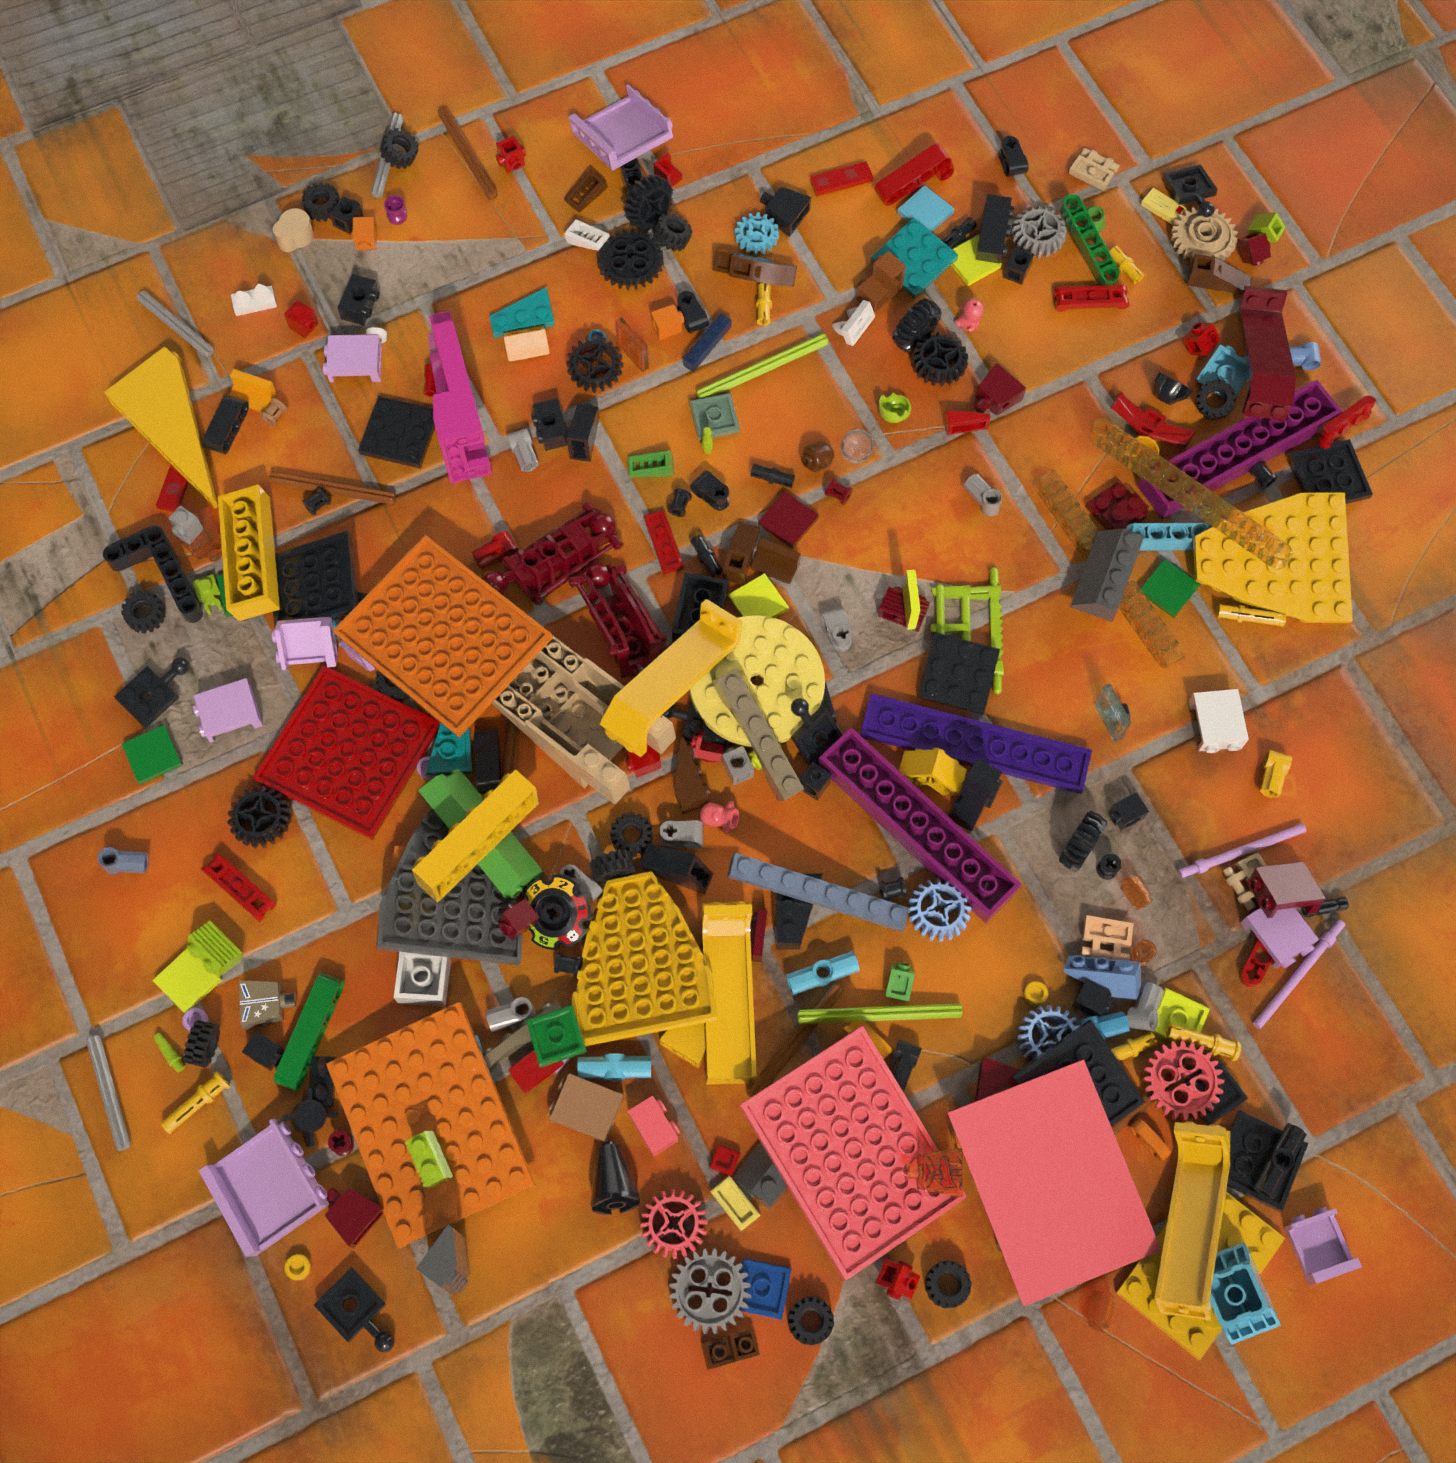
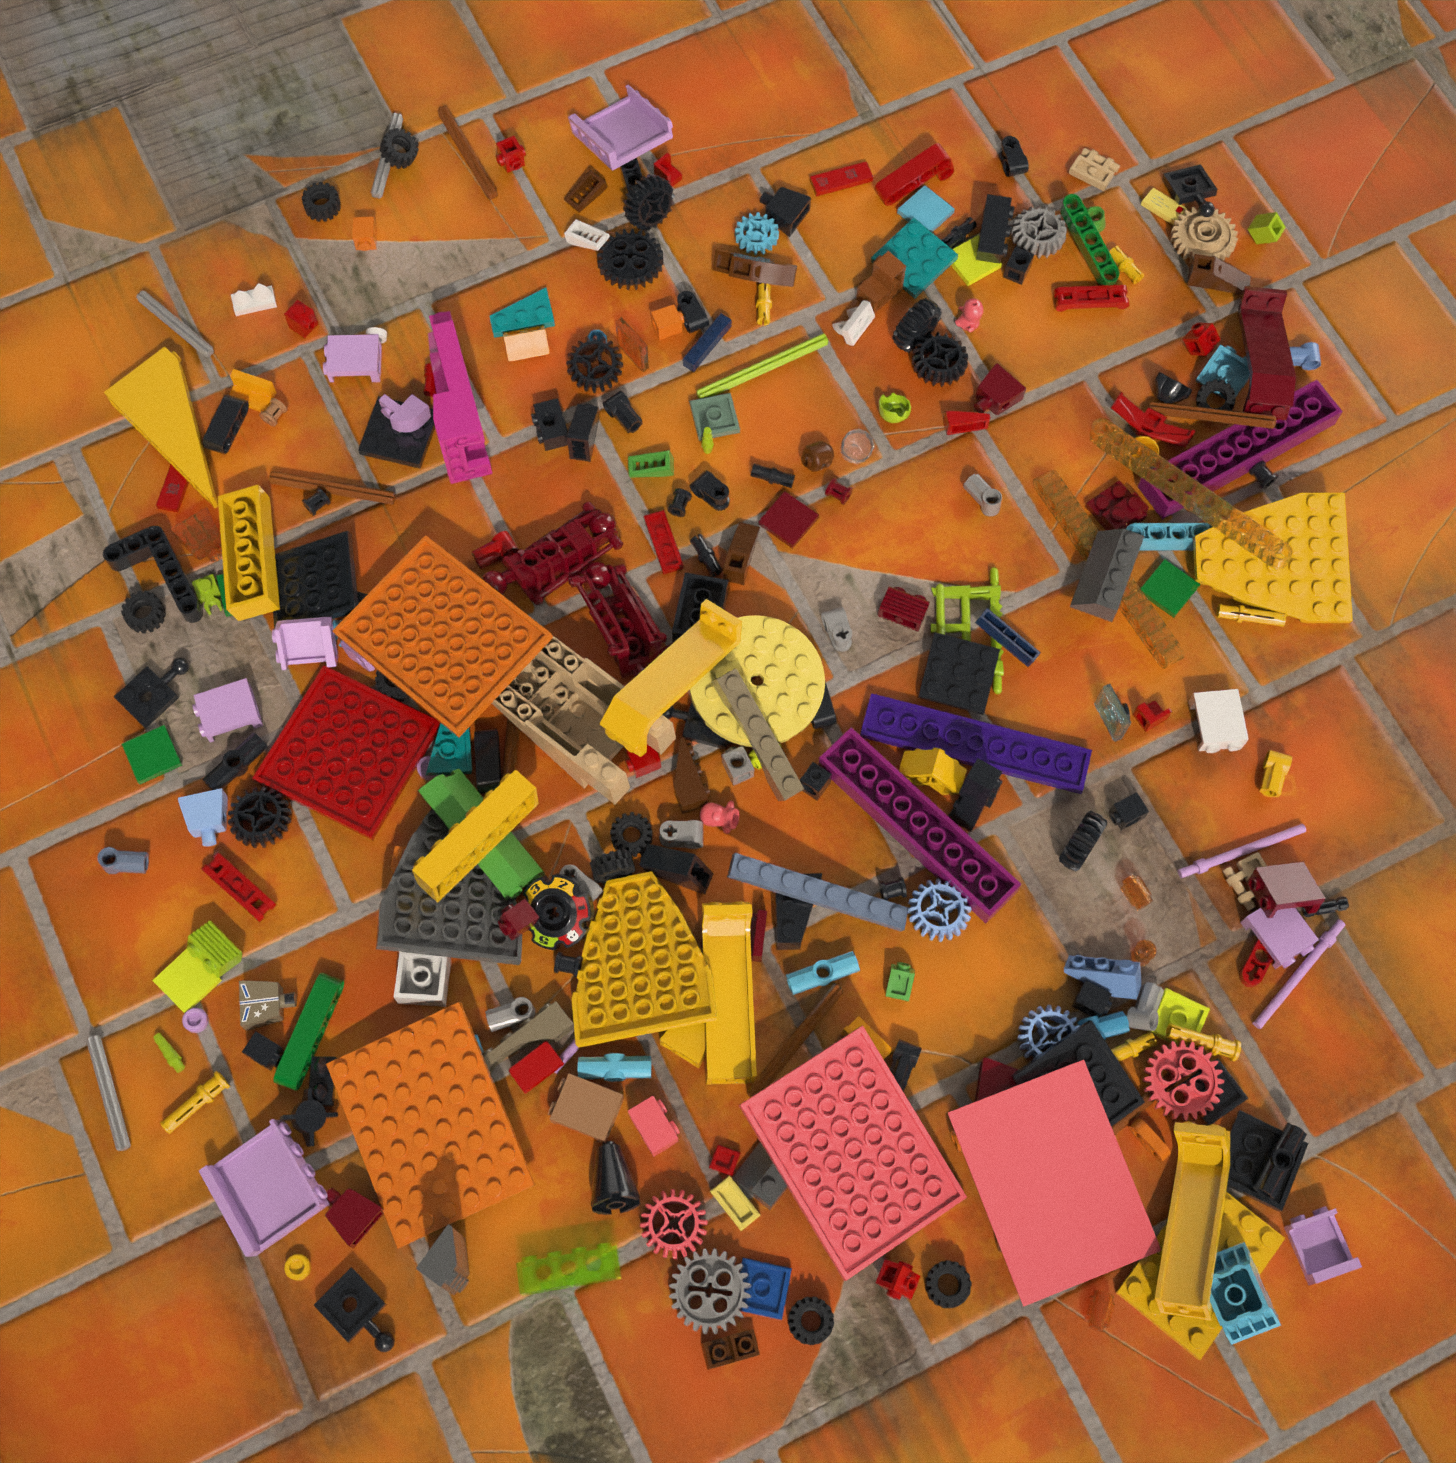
light grey brick [169,506,204,545] -> none
black tyre [183,1020,220,1068] -> none
tan piece [273,208,314,252] -> none
dark red bush [328,1130,354,1156] -> none
black brick [330,196,364,234] -> none
black brick [337,274,380,326] -> none
magenta wheel [384,195,407,225] -> none
lime brick [405,1131,453,1187] -> none
light grey piece [506,428,539,472] -> none
green tile [526,1005,587,1068] -> none
black tyre [653,213,692,251] -> none
red bracket [691,728,724,763] -> none
neon yellow tile [728,573,789,618] -> none
reddish brown panel [751,538,801,584] -> none
black plate [791,698,843,766] -> none
lime axle [797,1003,963,1024] -> none
neon yellow tile [902,570,920,630] -> none
clear orange torso [904,1148,963,1197] -> none
yellow tile [1023,981,1048,1006] -> none
light nougat plate [1081,915,1134,960] -> none
black bush [1096,854,1121,880] -> none
dark red brick [1237,232,1271,266] -> none
black plate [1288,439,1373,504] -> none
red plate [1318,395,1376,449] -> none
none -> light blue torso [178,788,228,847]
none -> black piece [202,732,268,790]
none -> lavender brick [379,394,431,432]
none -> clear neon green brick [516,1243,622,1296]
none -> black piece [603,391,643,433]
none -> dark blue piece [975,608,1041,667]
none -> red panel [1132,701,1172,732]
none -> dark orange axle [1149,401,1277,429]

